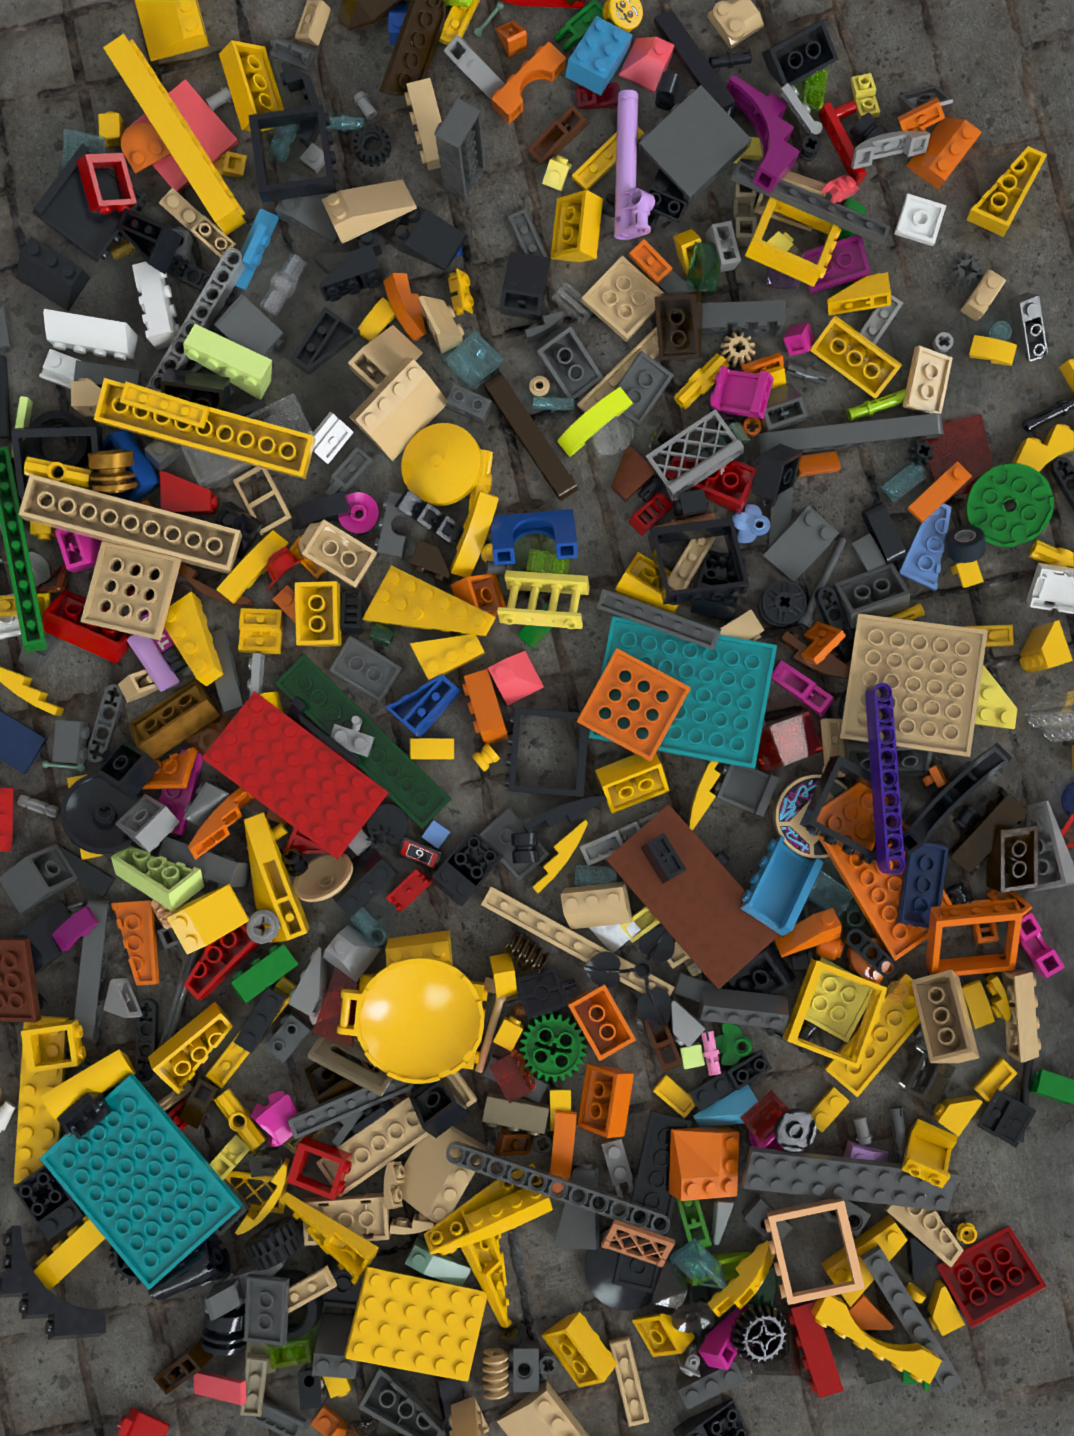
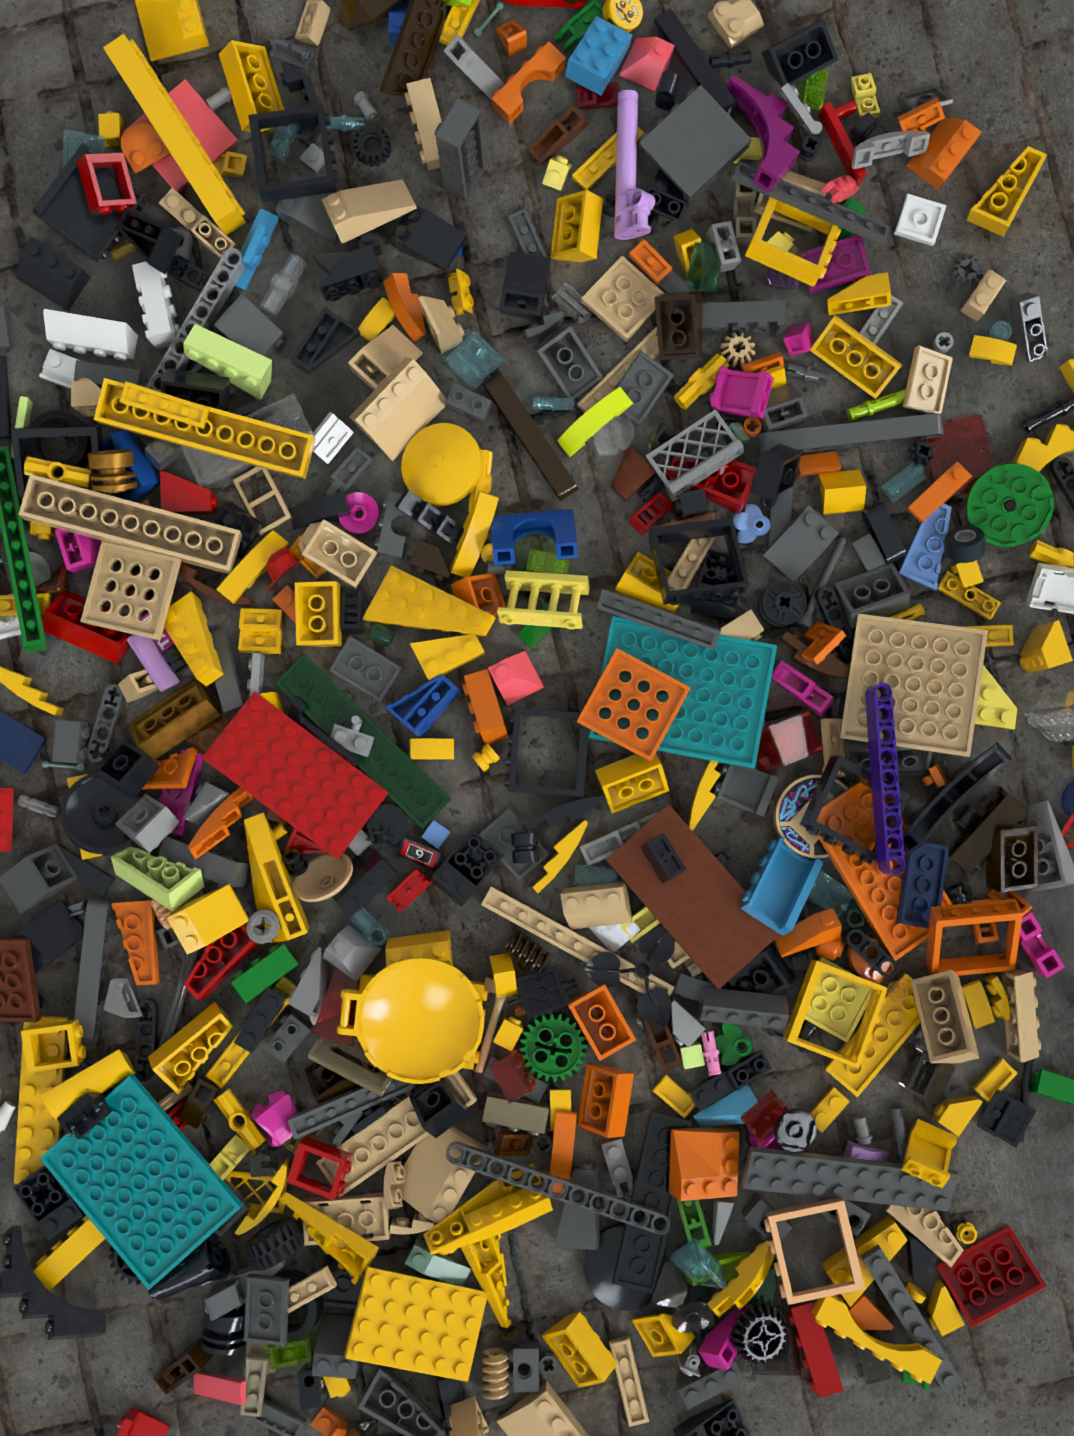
magenta slope [52,906,99,951] -> none
tan plate [529,376,550,397] -> none
nougat window [601,1219,675,1268] -> none
none -> yellow slope [818,469,866,515]
none -> yellow tile [937,571,1001,621]

